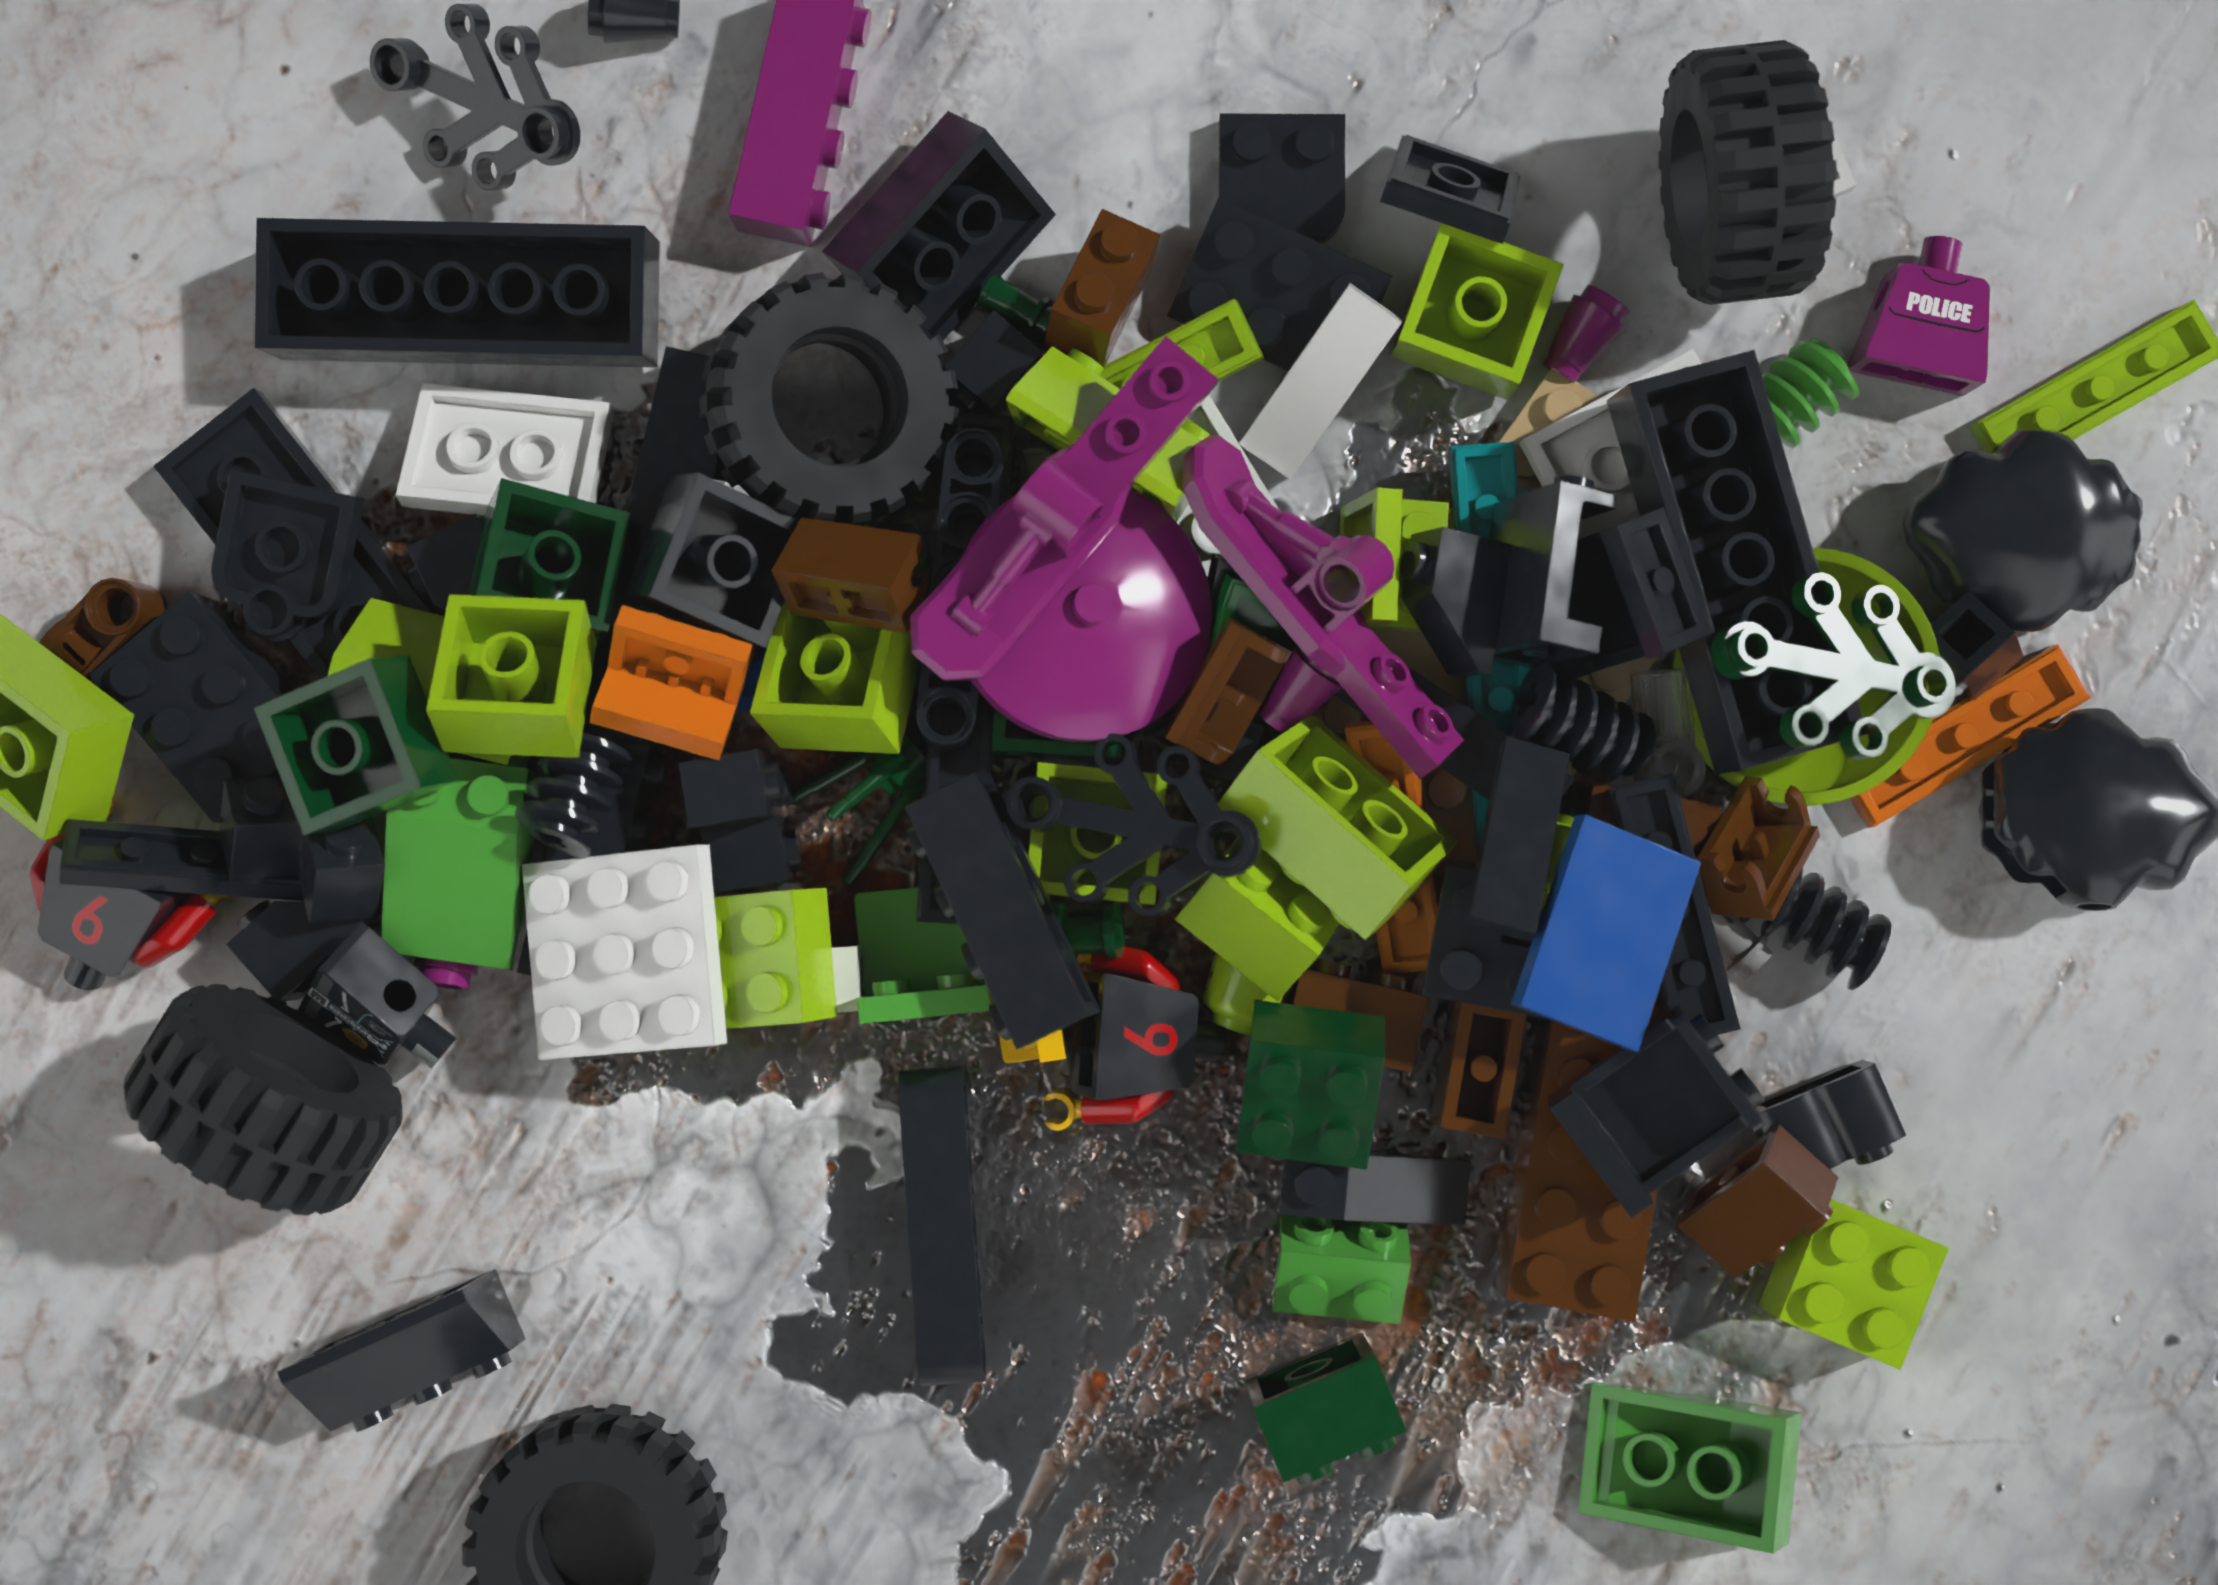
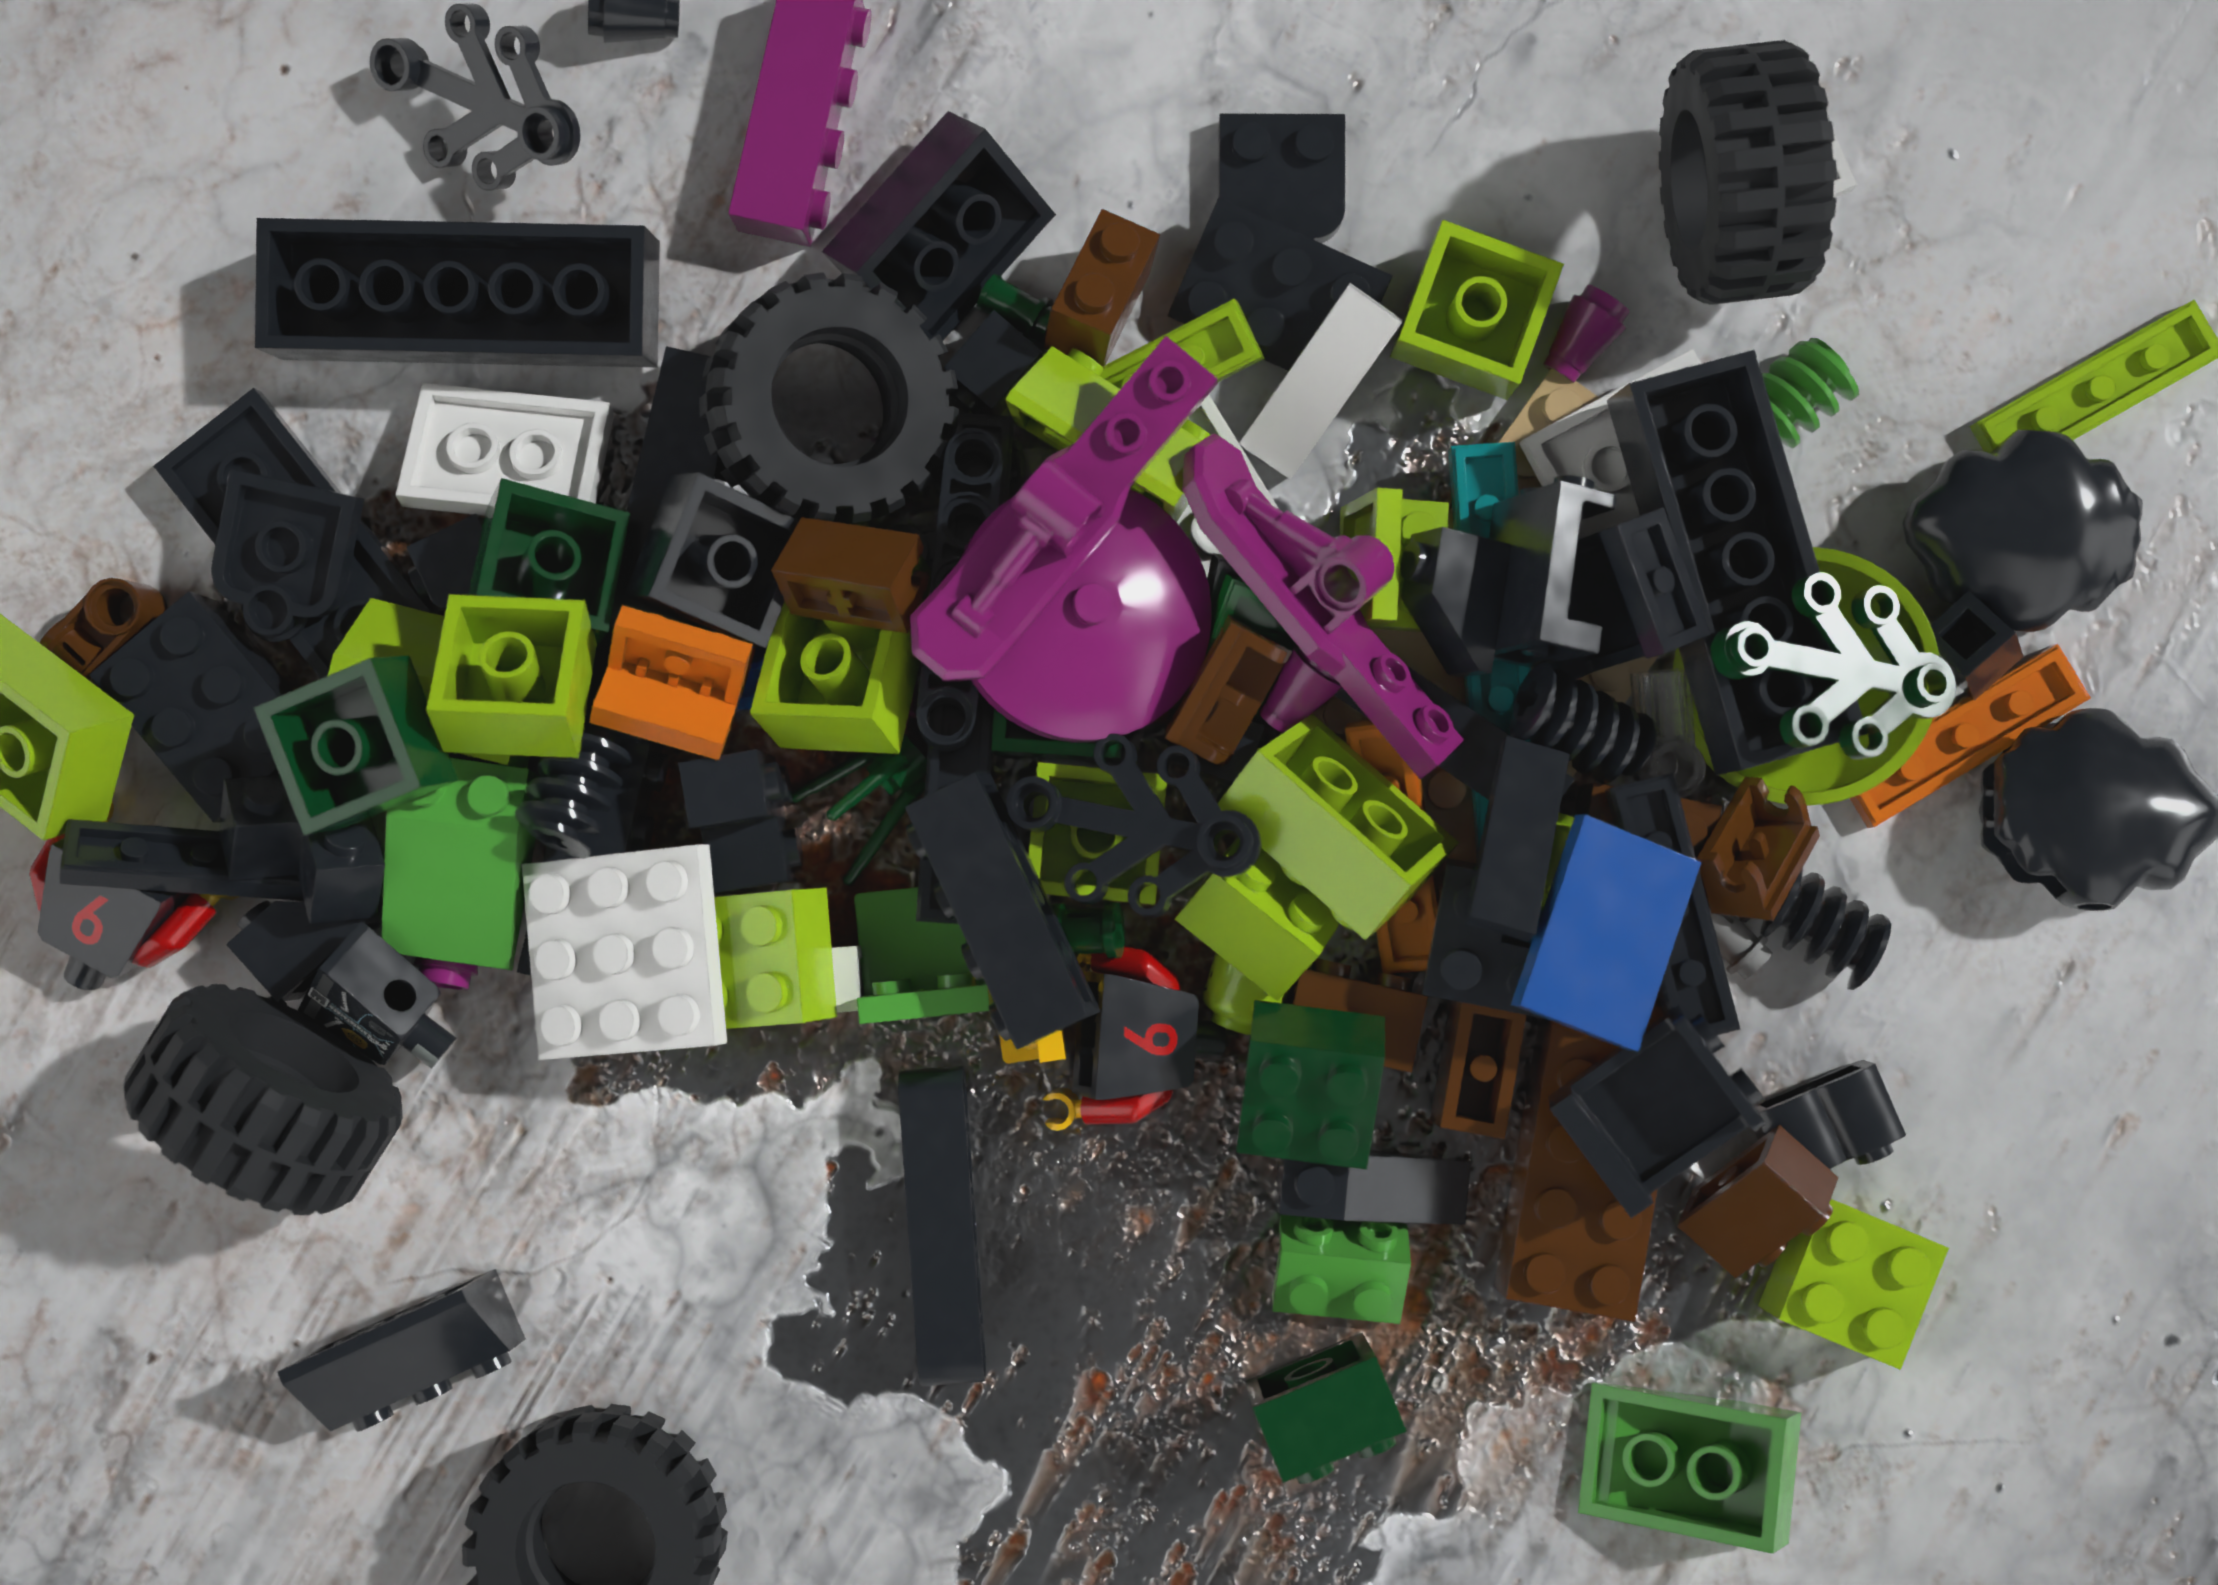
black tile [1380,135,1521,244] -> none
magenta torso [1848,236,1990,396] -> none

